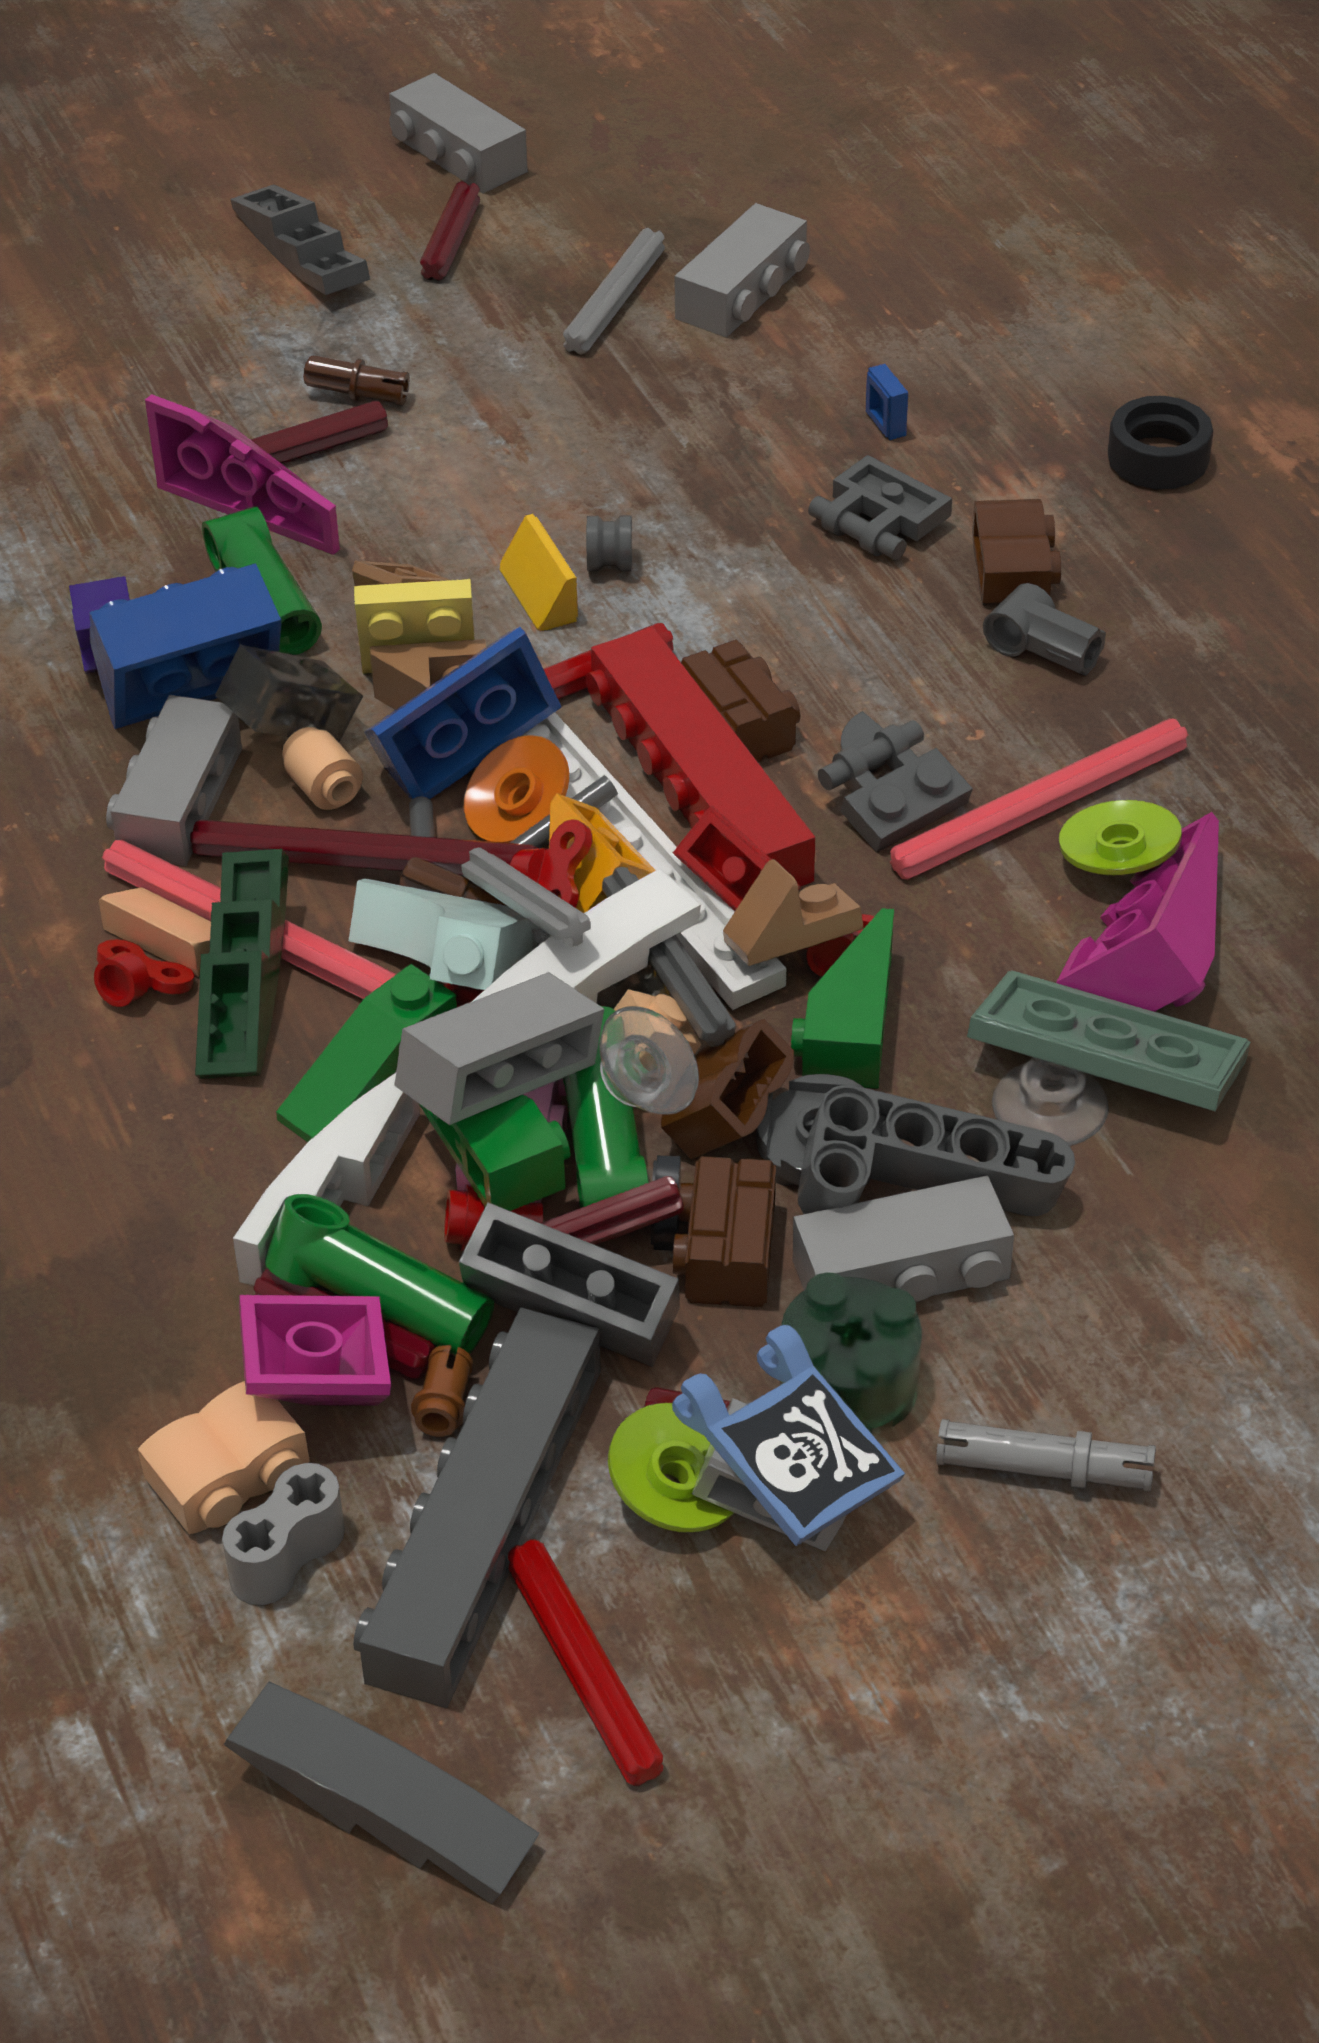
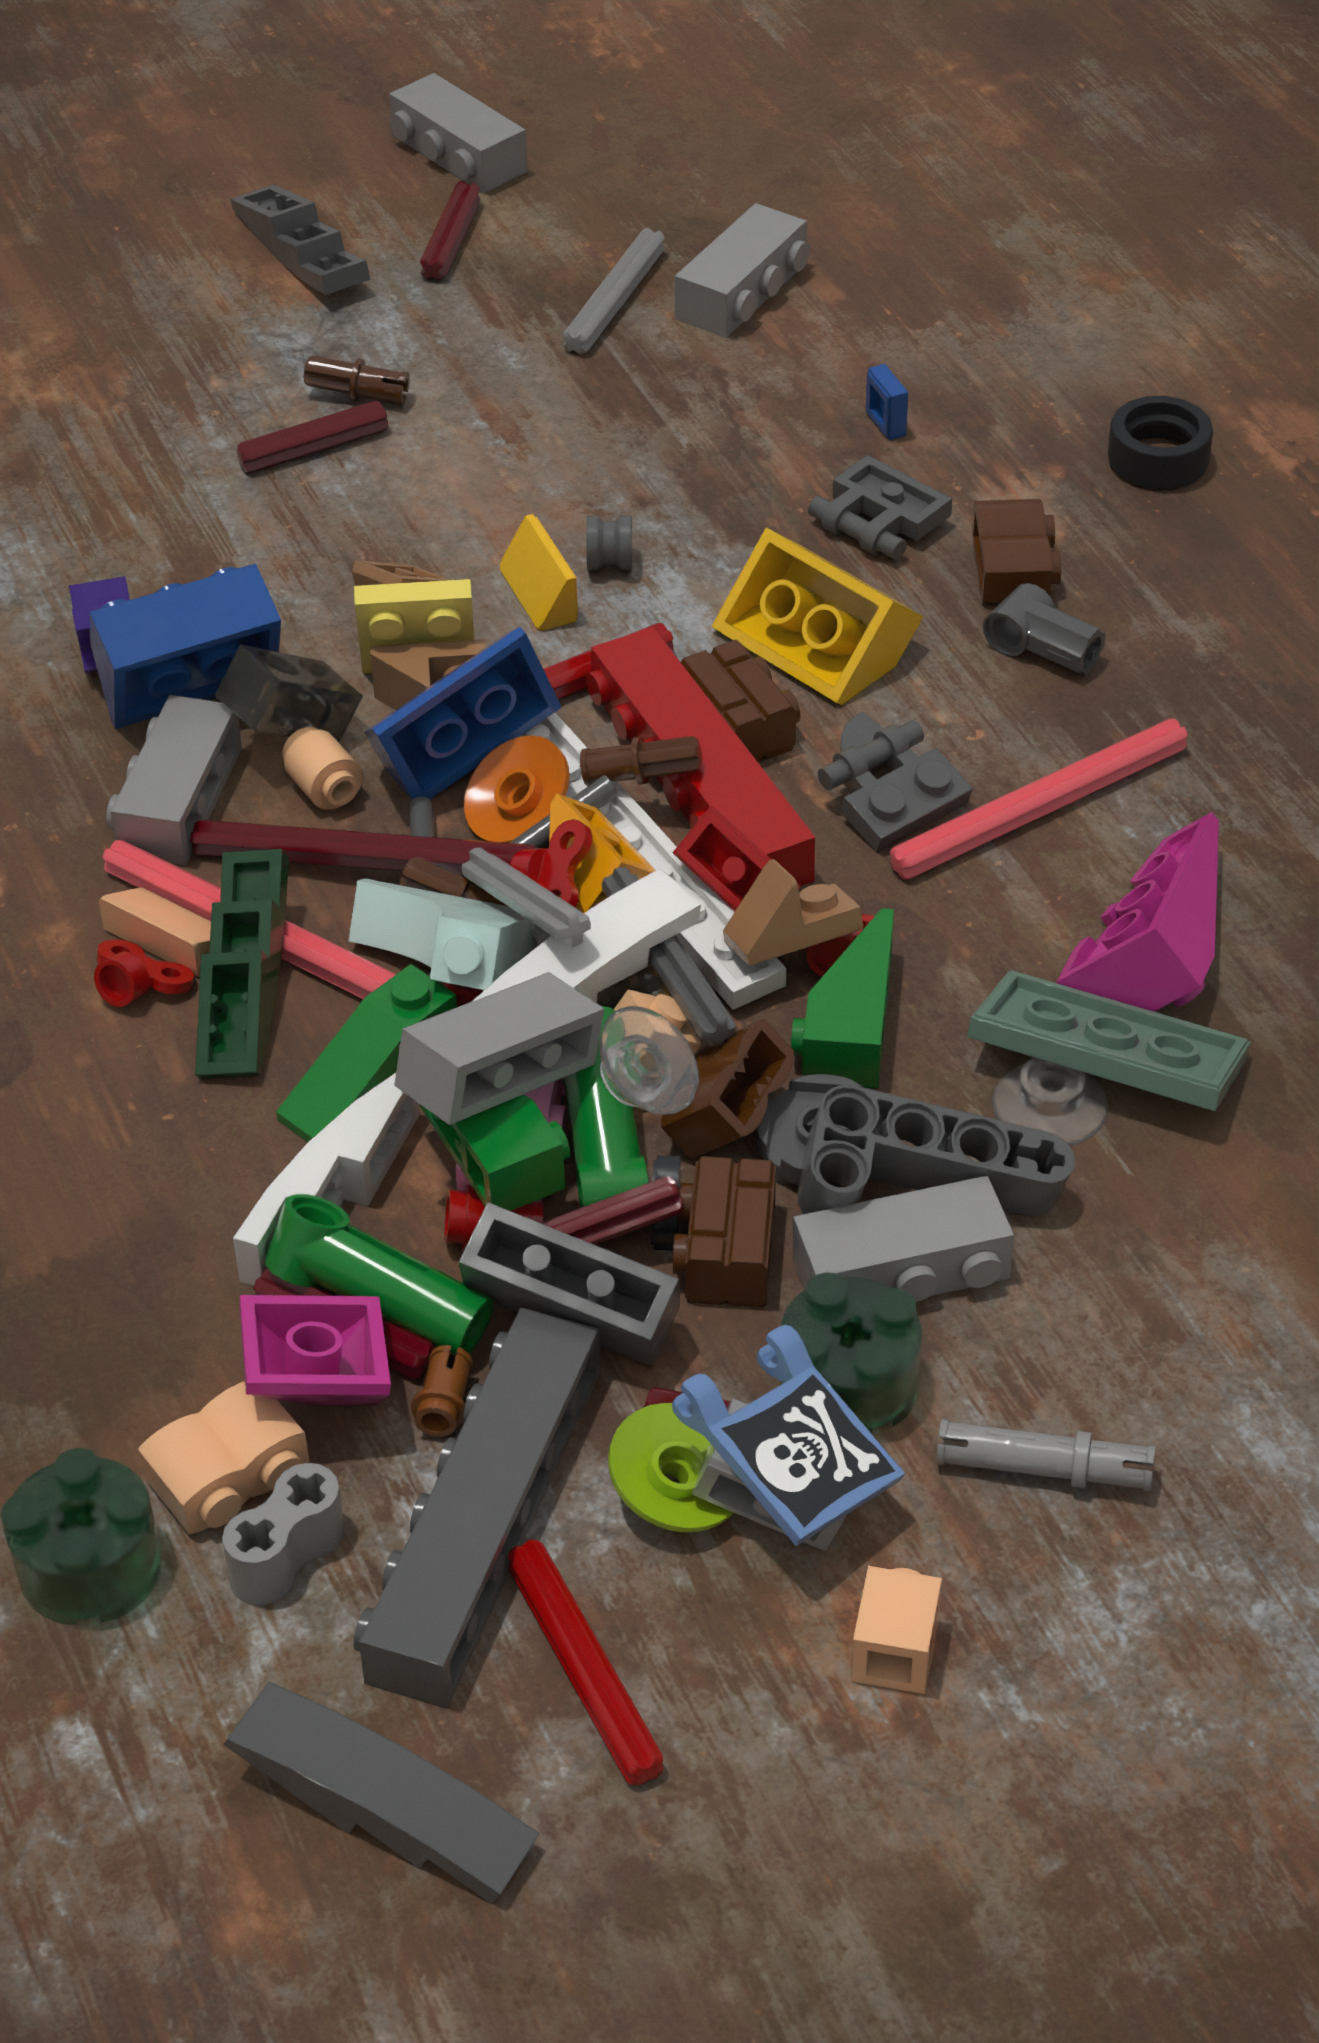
dark pink wedge [145,394,340,555] -> none
green piece [202,507,322,656] -> none
lime dish [1059,800,1182,875] -> none
none -> clear green brick [1,1448,161,1625]
none -> reddish brown axle [580,736,702,786]
none -> yellow slope [711,527,924,705]
none -> light nougat brick [851,1566,942,1694]

